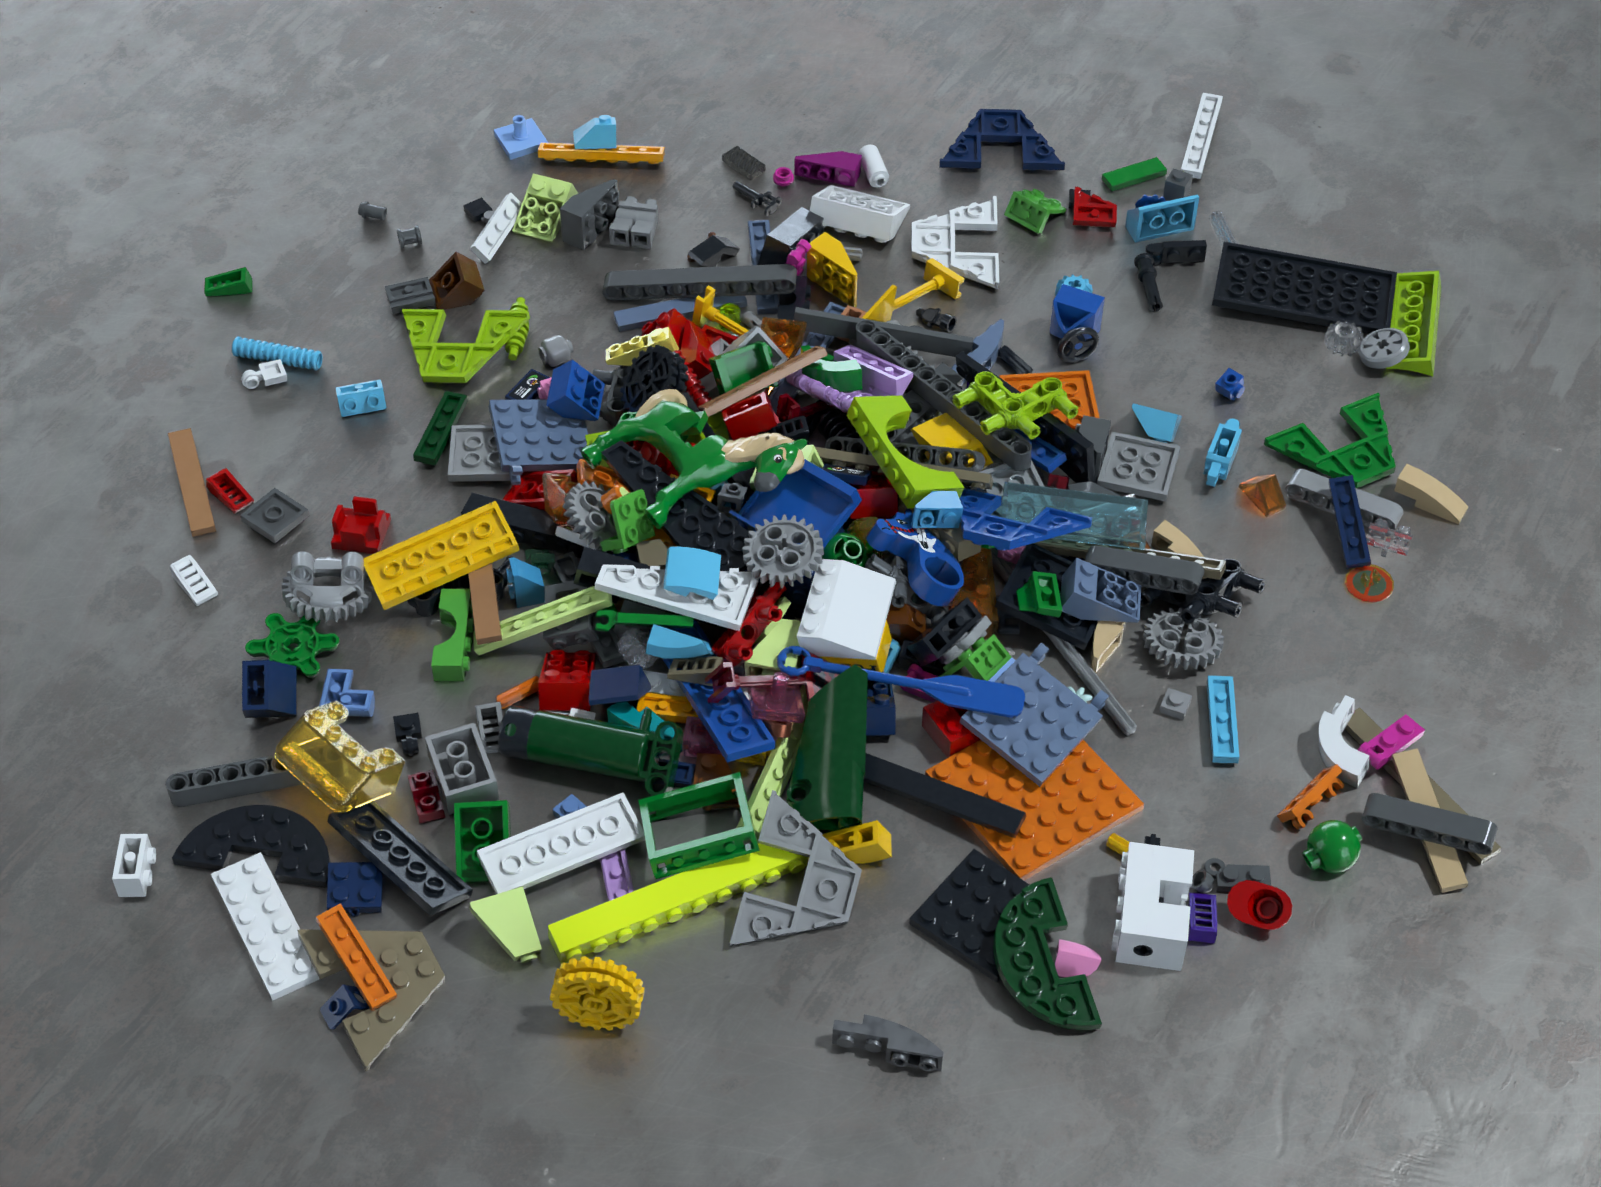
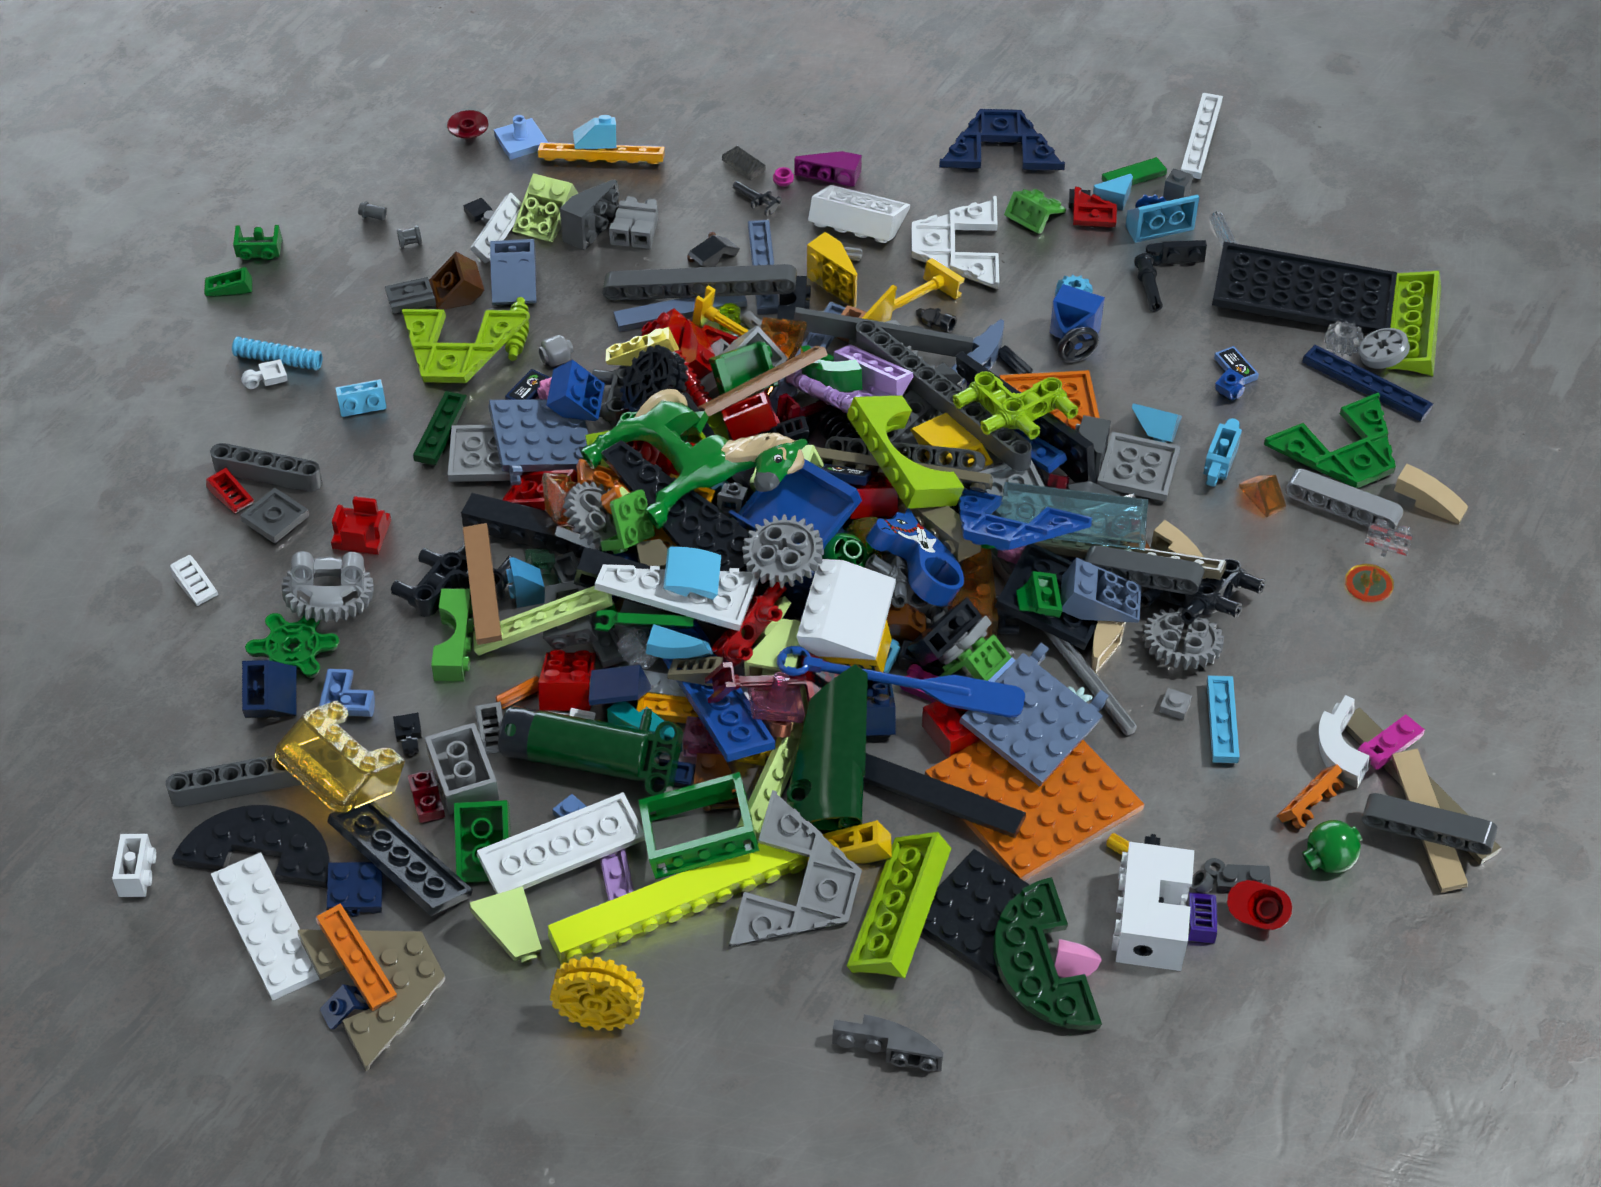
medium nougat tile [168,428,216,537] -> none
yellow ladder [363,501,520,610] -> none
black wedge [757,207,824,265] -> none
dark pink plate [786,239,811,276] -> none
white brick [858,145,889,188] -> none
dark azure slope [911,491,964,528] -> none
dark blue plate [1328,475,1371,569] -> none
none -> dark grey beam [210,443,322,492]
none -> green window [233,225,283,260]
none -> dark red dish [447,110,489,139]
none -> sand blue slope [490,239,537,305]
none -> lime arch [847,832,952,978]
none -> medium azure slope [1093,174,1133,211]
none -> tile [1214,346,1259,385]
none -> dark blue tile [1302,345,1434,422]

